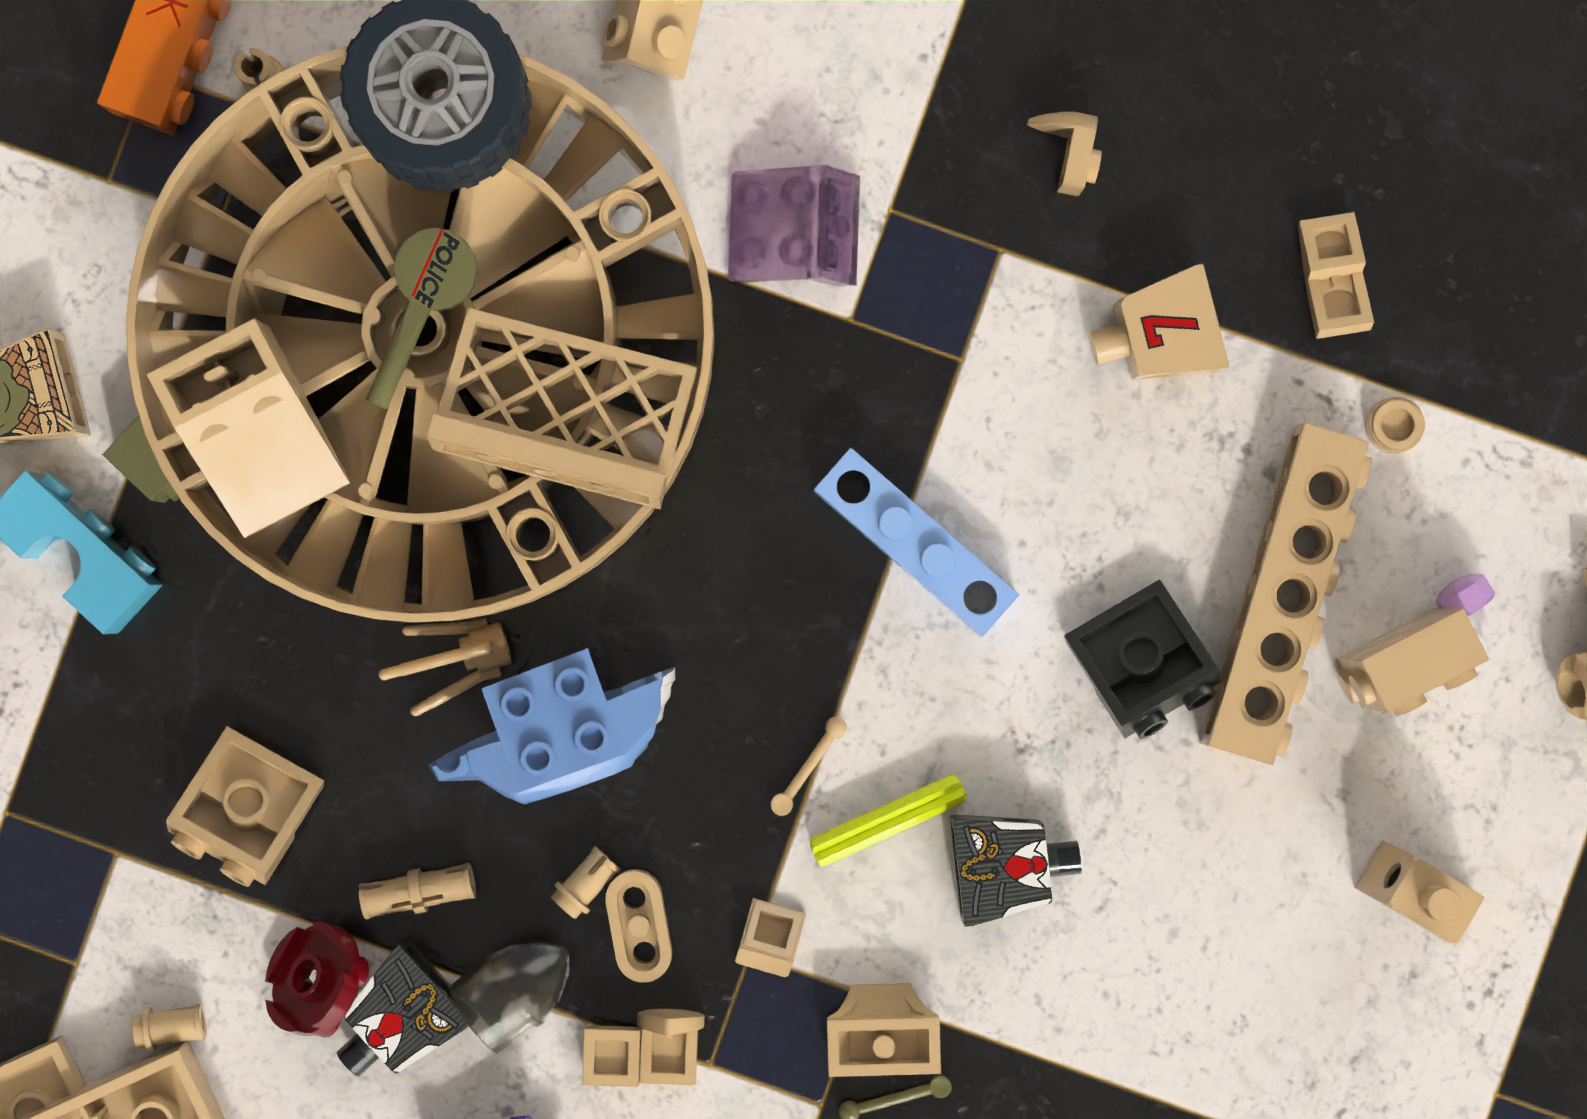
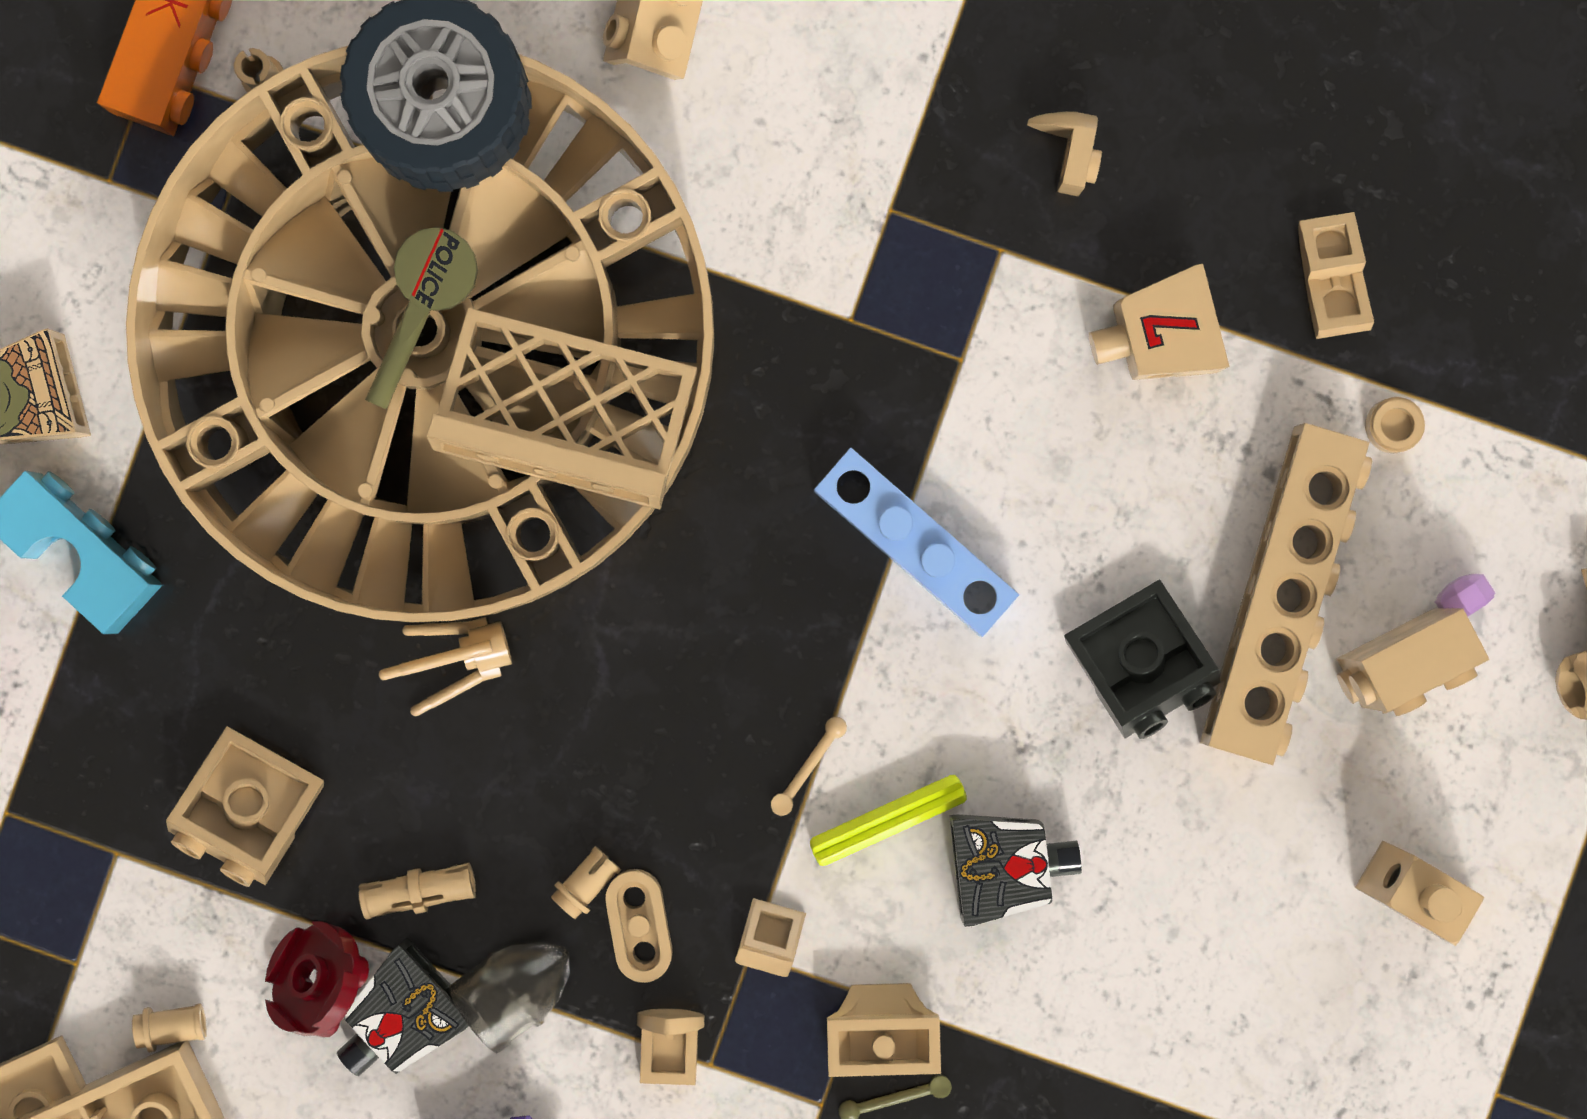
olive brick [102,416,180,503] -> none
tan slope [146,318,351,538] -> none
medium blue animal [428,648,675,805] -> none
tan plate [582,1025,641,1087] -> none
clear purple bracket [728,165,860,287] -> none

